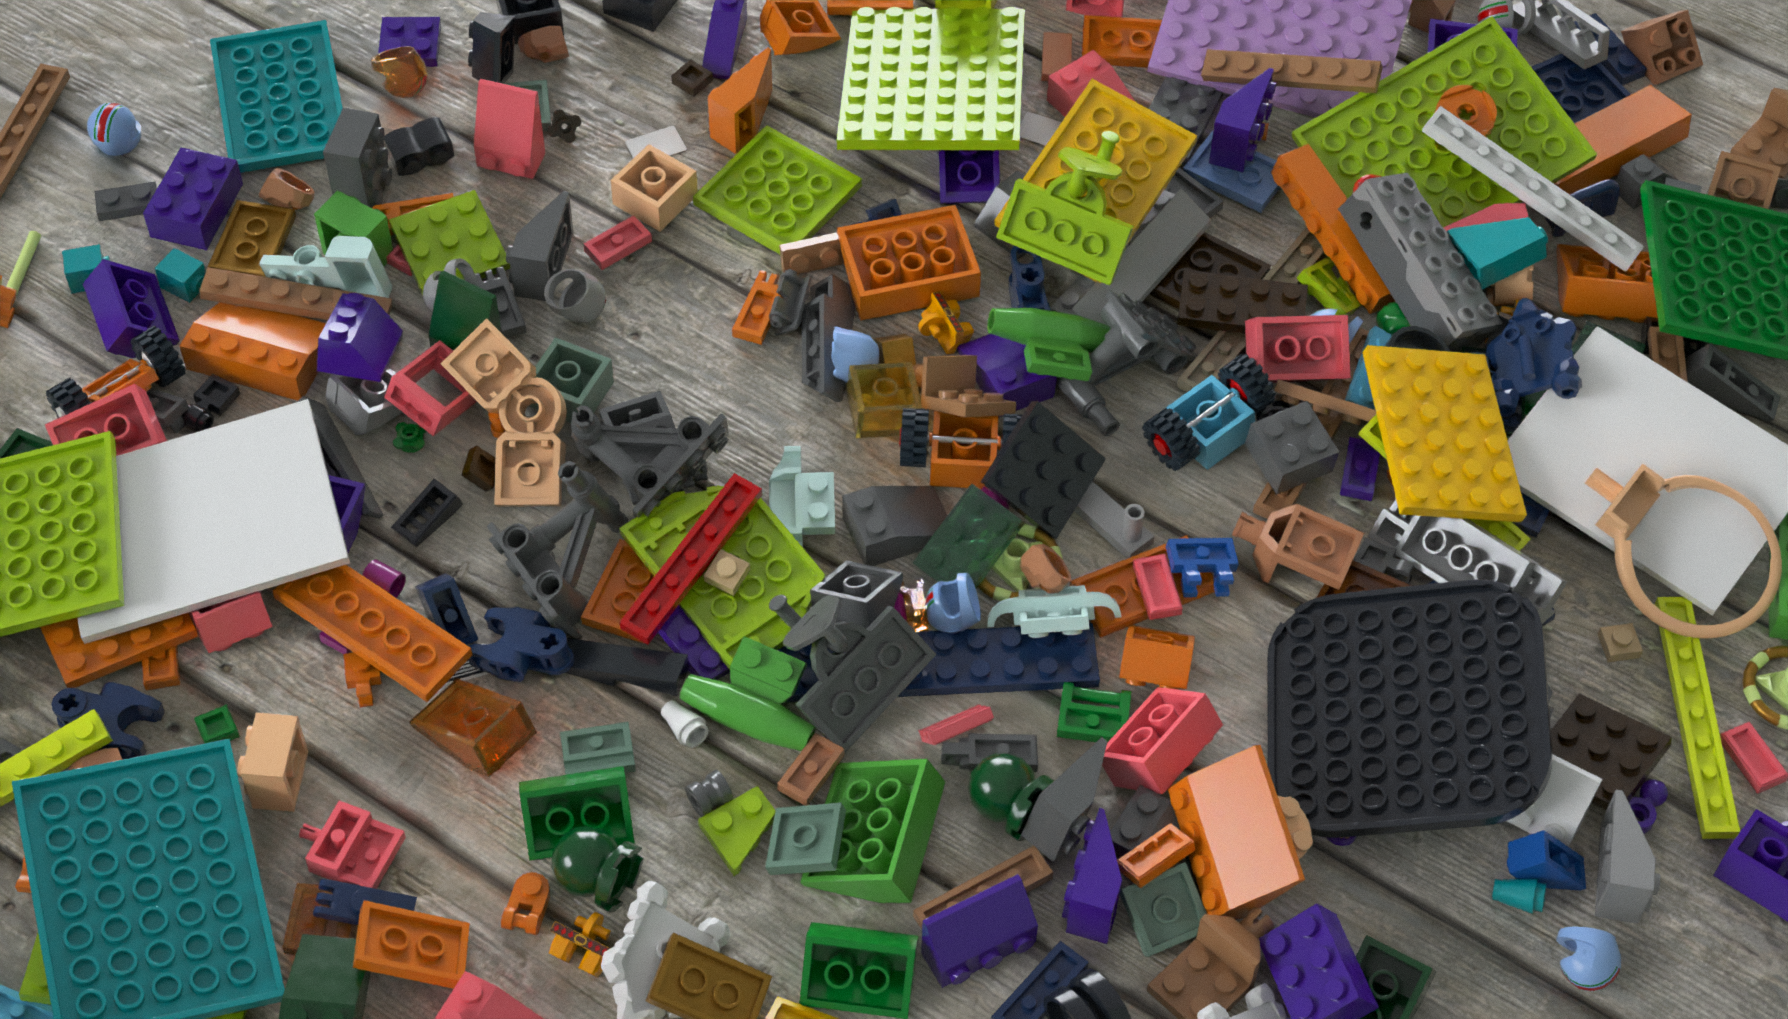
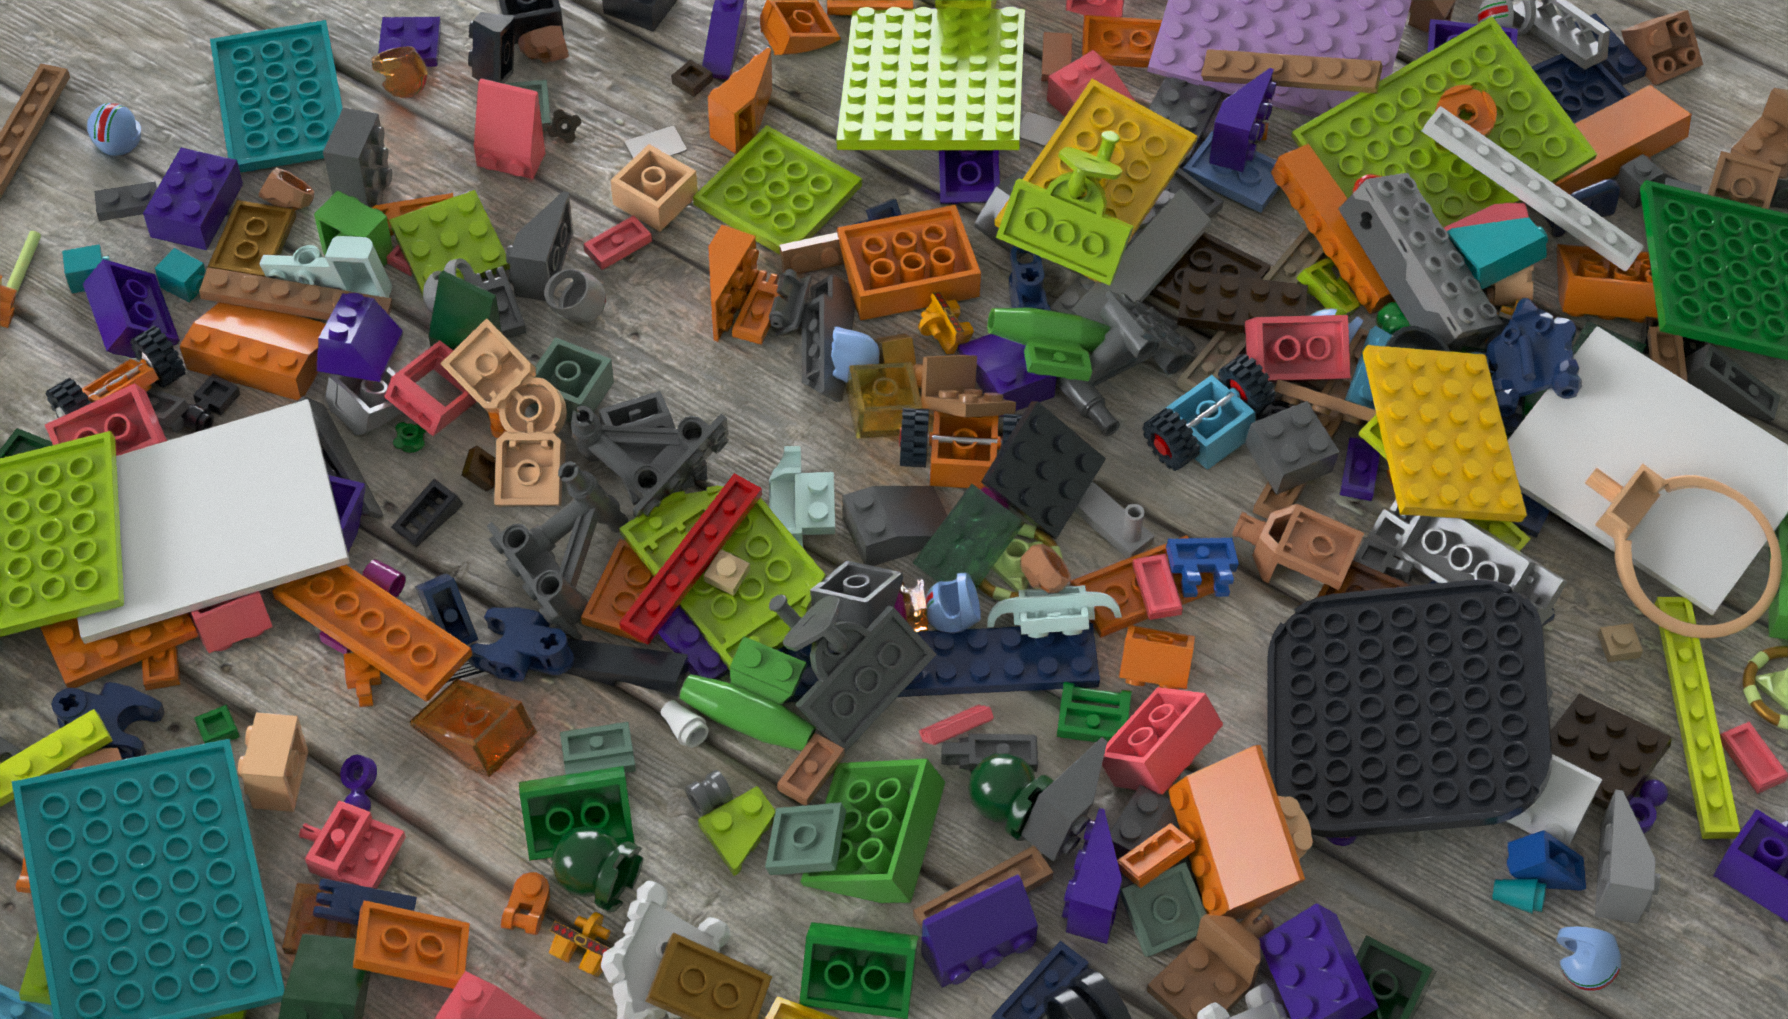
black brick [384,117,455,176] -> none
none -> dark purple plate [340,754,377,812]
none -> orange slope [708,225,759,342]

